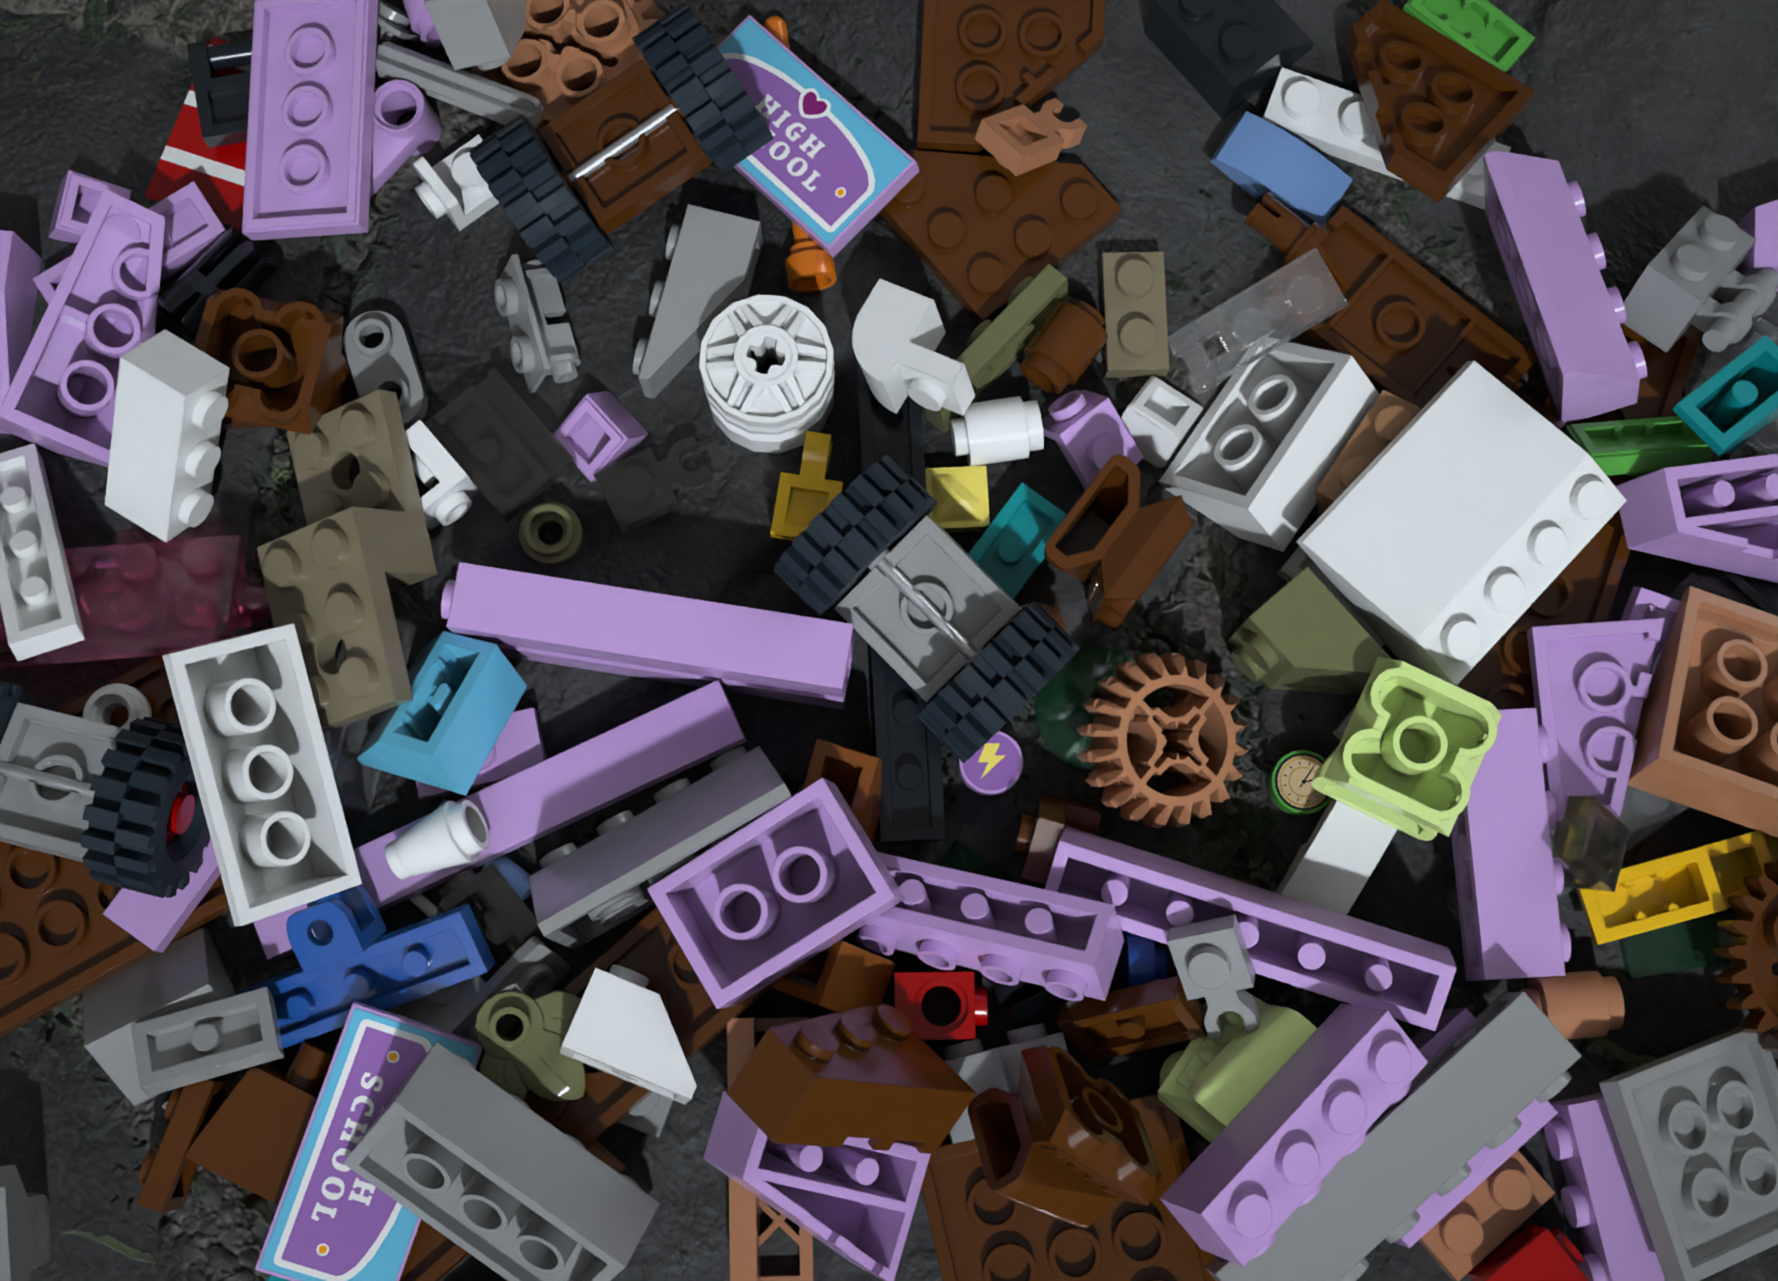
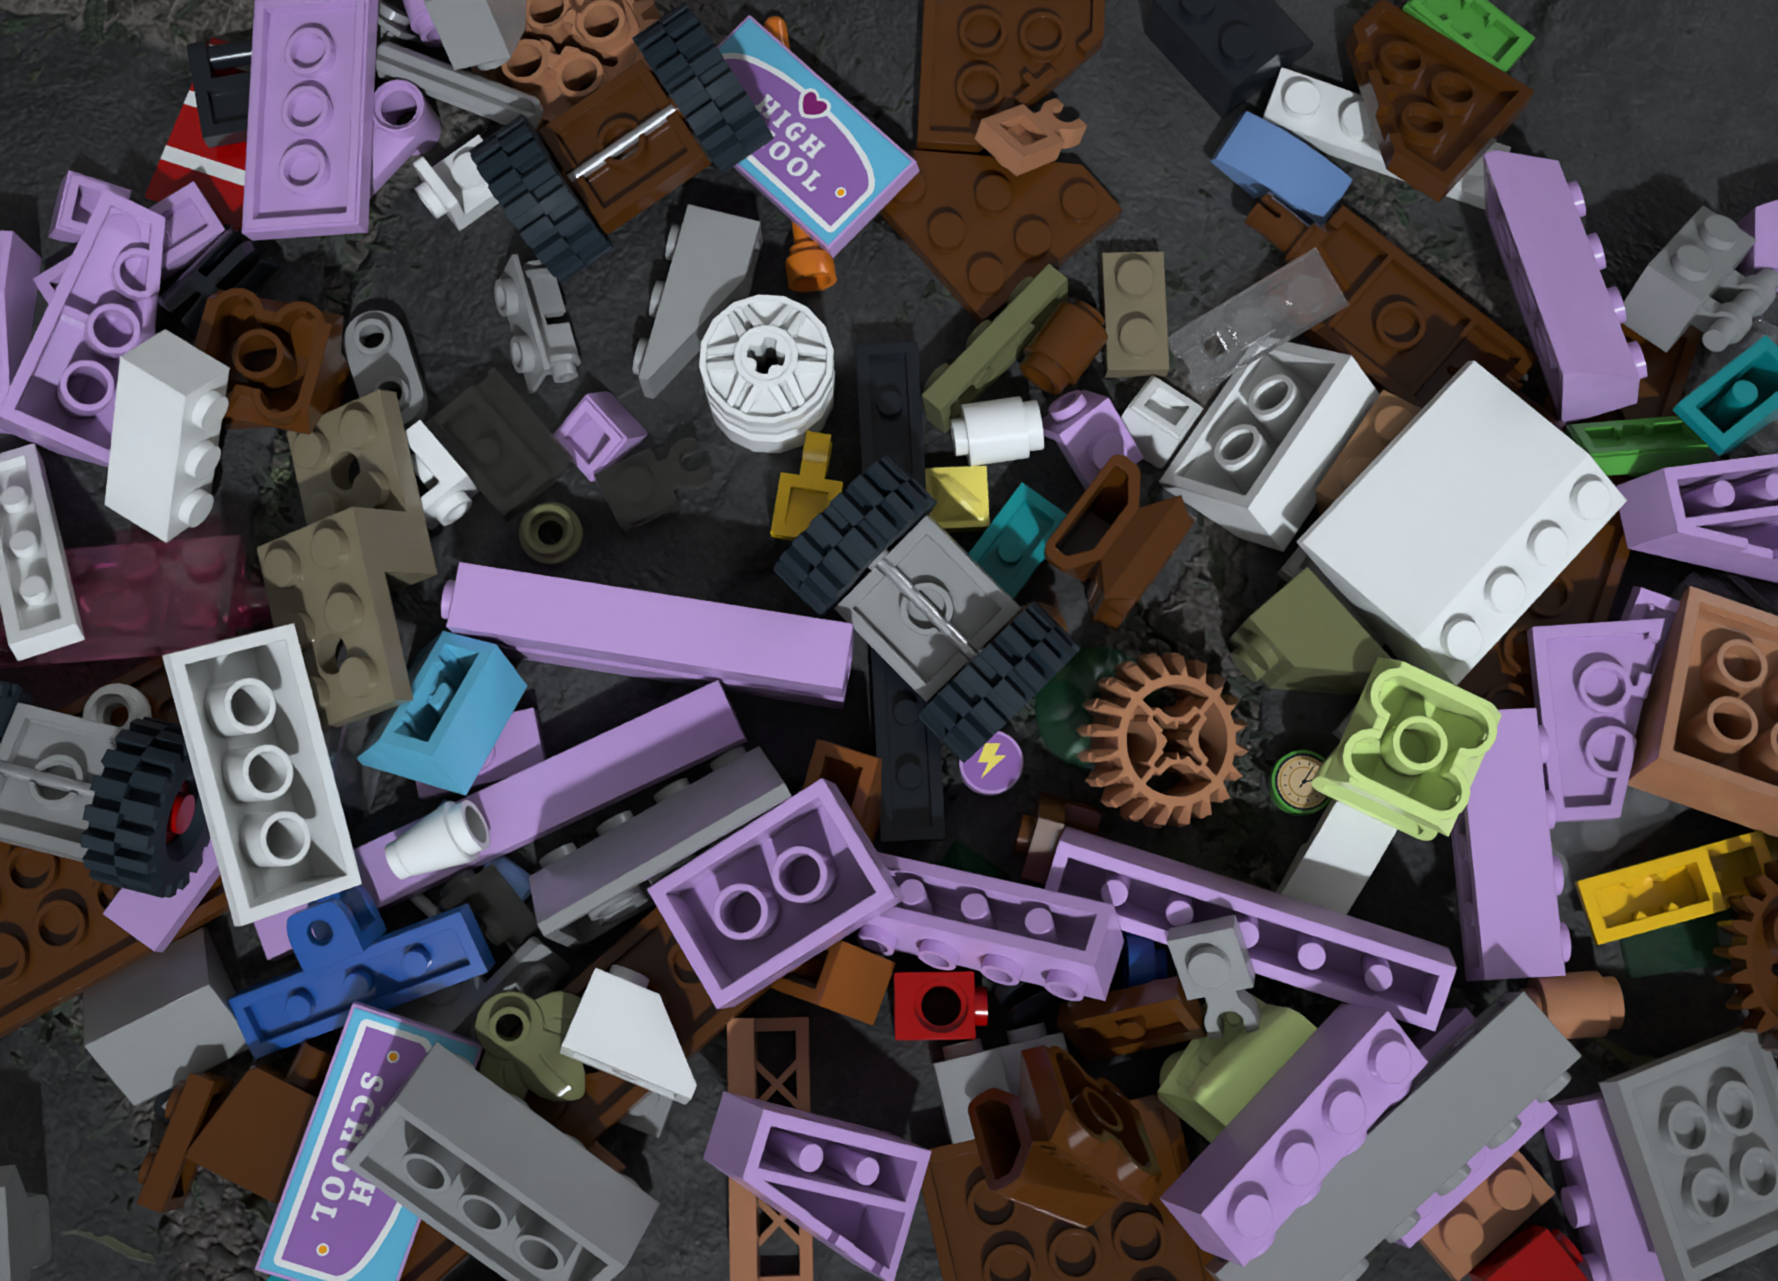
light grey plate [131,987,284,1097] -> none
reddish brown wedge [726,1002,977,1154] -> none
white brick [852,279,975,416] -> none
clear smoke bracket [1552,796,1631,892] -> none

